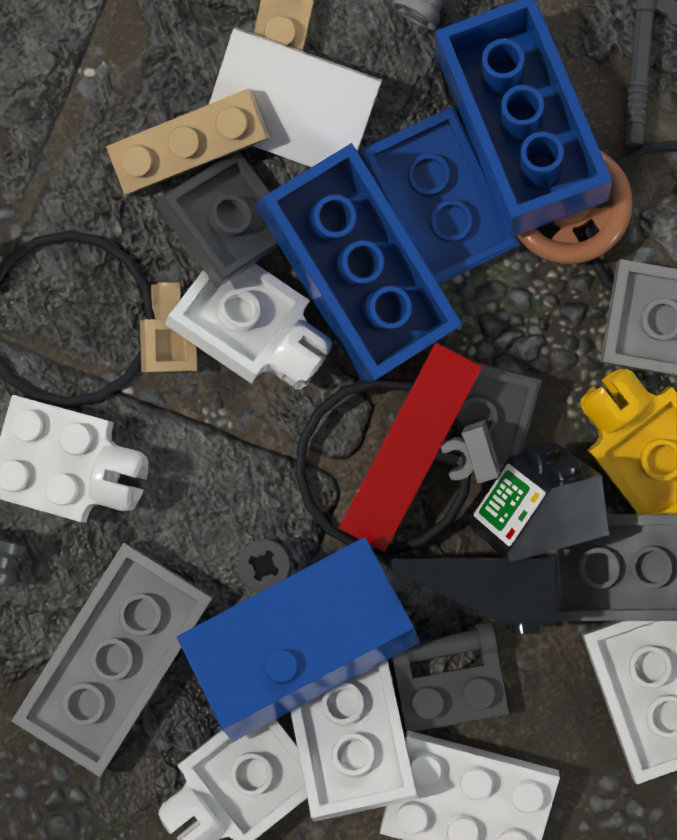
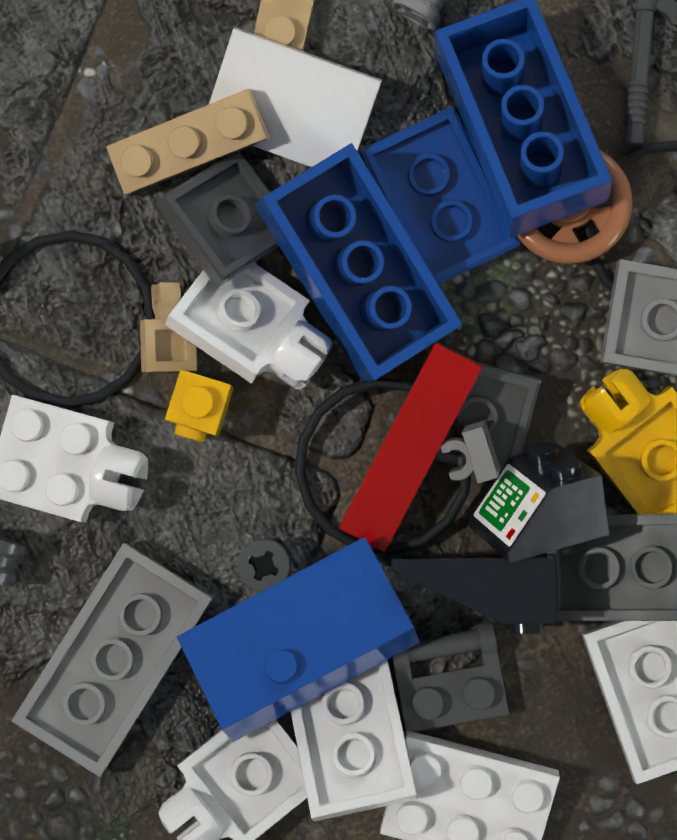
none -> yellow brick [165,369,234,443]

